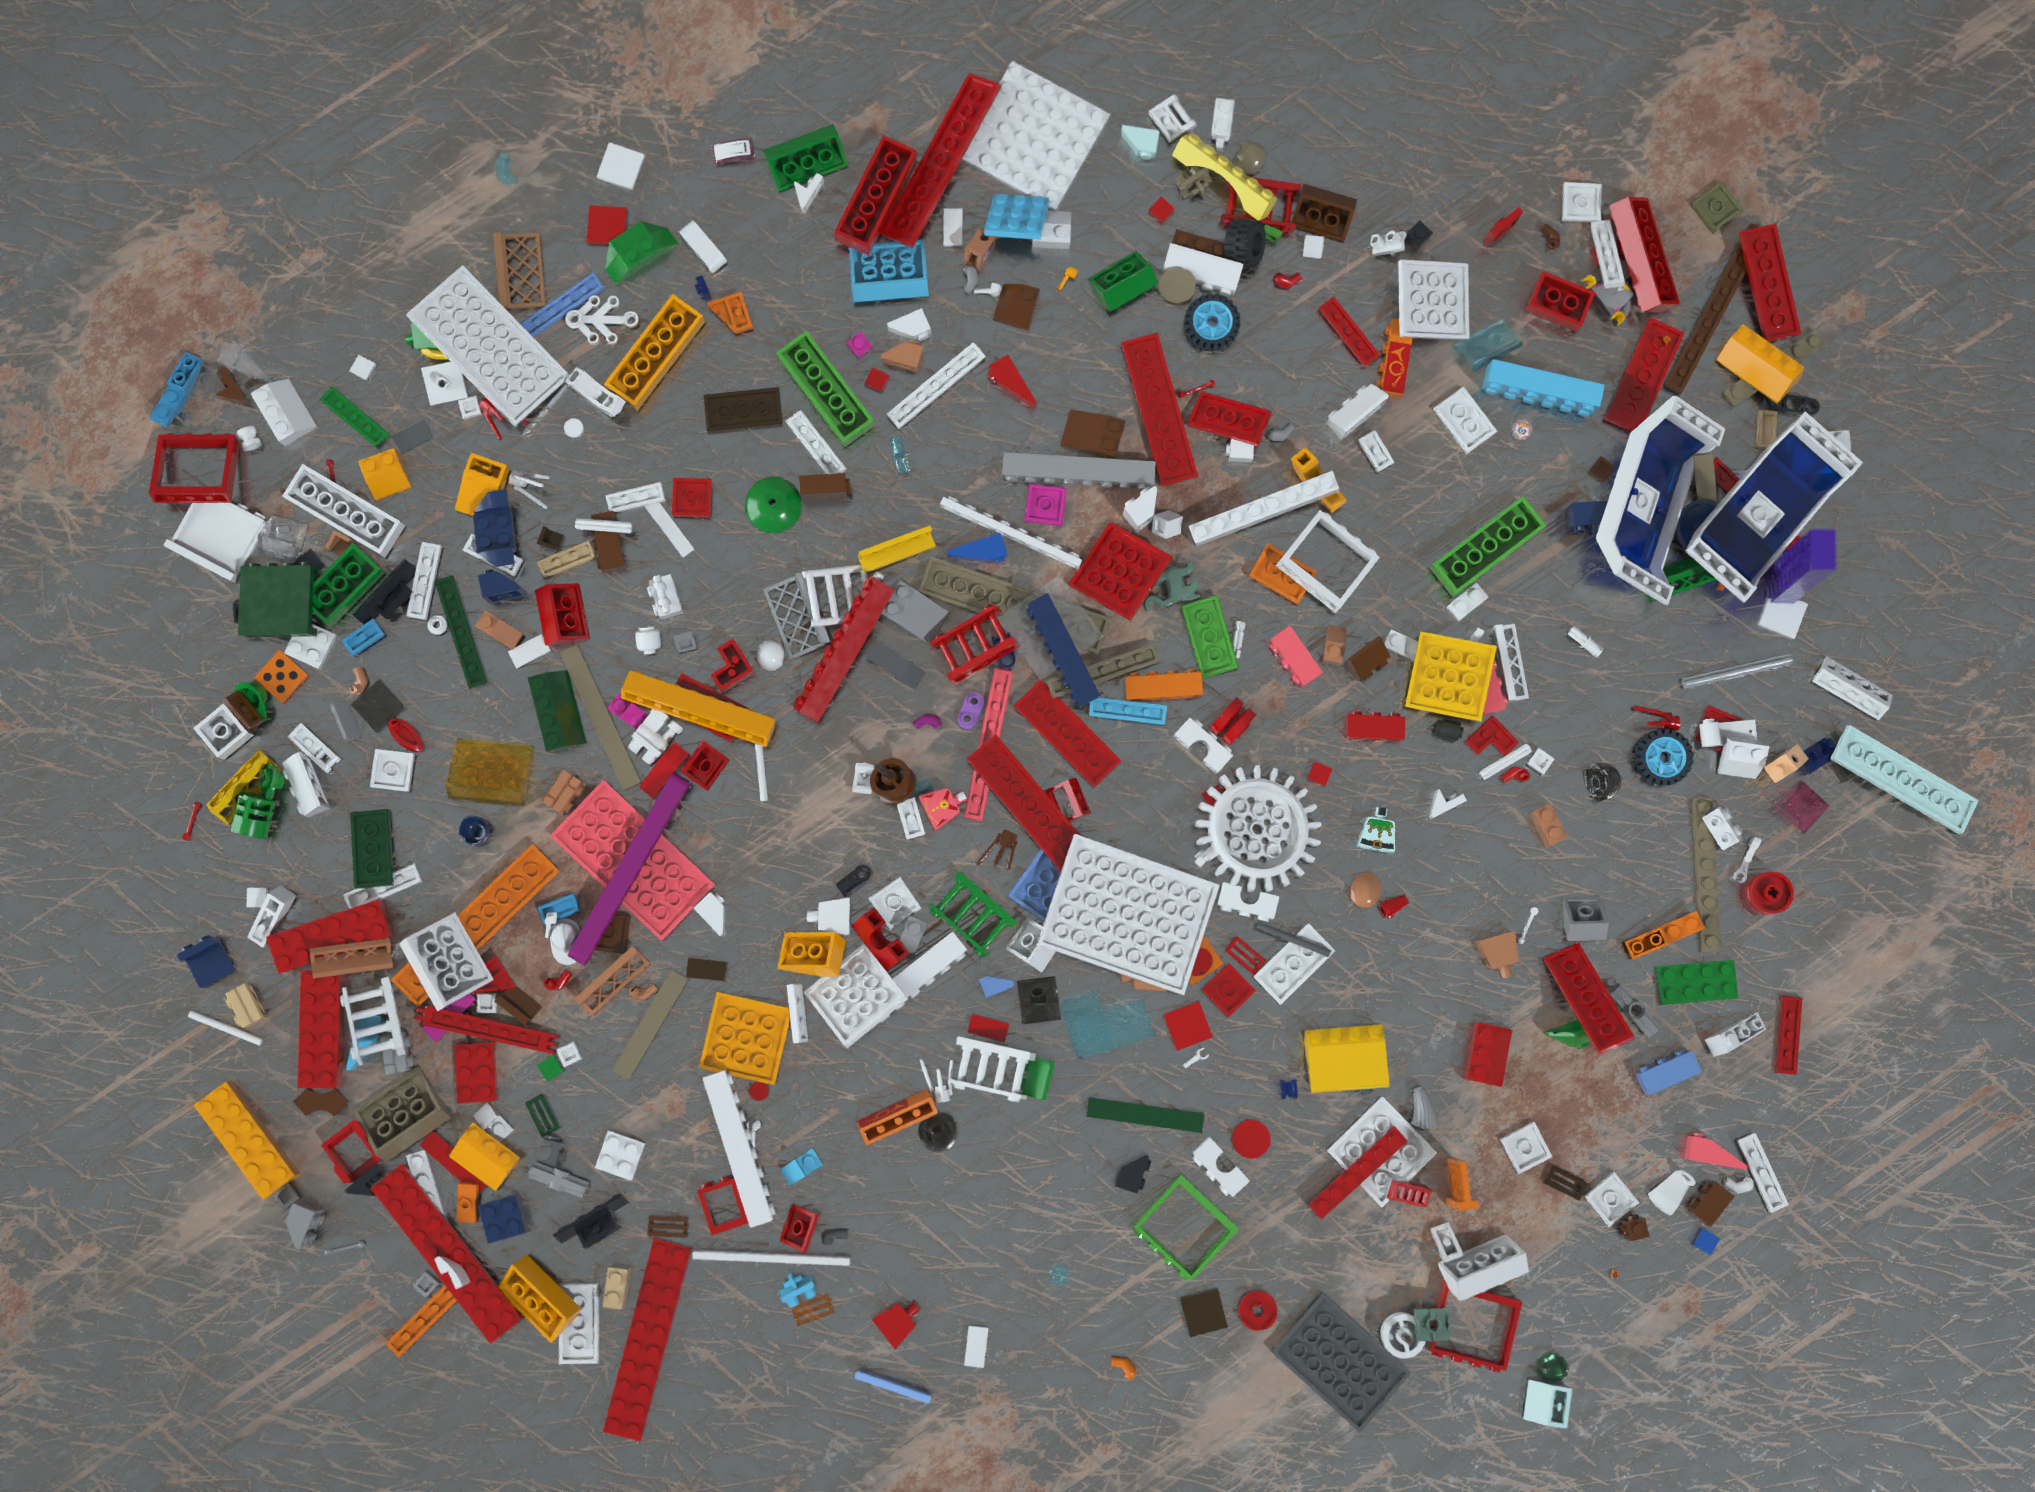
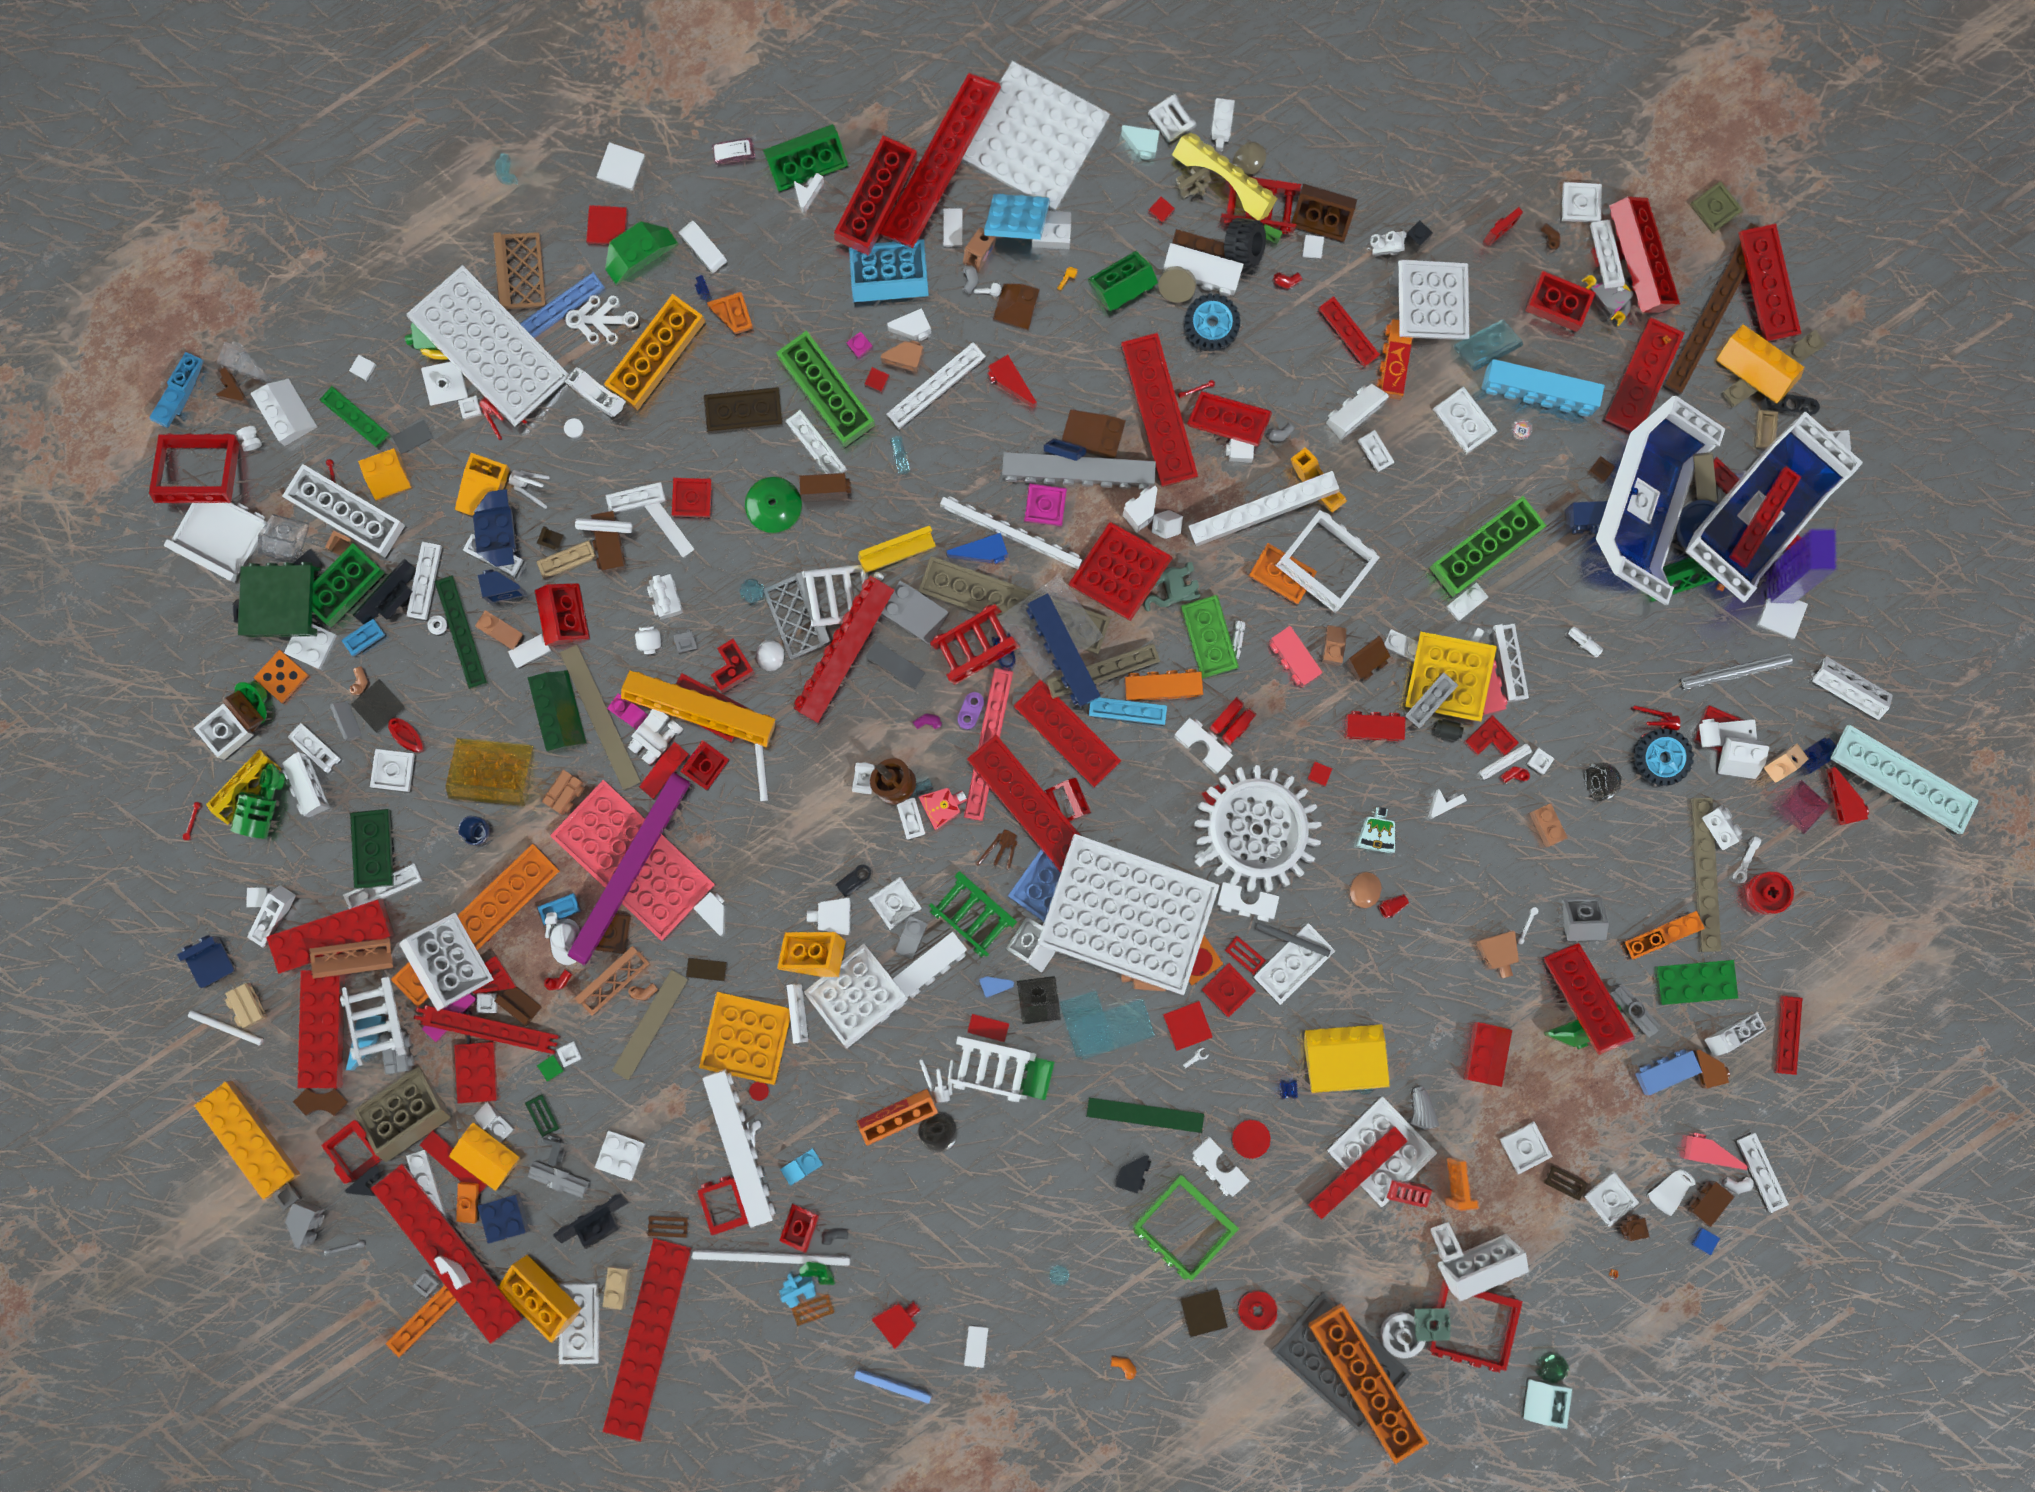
red arch [851,907,910,971] -> none
none -> clear light blue gear [740,579,764,603]
none -> green slope [799,1262,835,1285]
none -> dark blue tile [1044,438,1086,461]
none -> orange brick [1308,1303,1428,1464]
none -> light grey plate [1405,673,1458,729]
none -> dark orange slope [1691,1050,1730,1089]
none -> red tile [1729,466,1801,568]
none -> red slope [1826,767,1869,825]

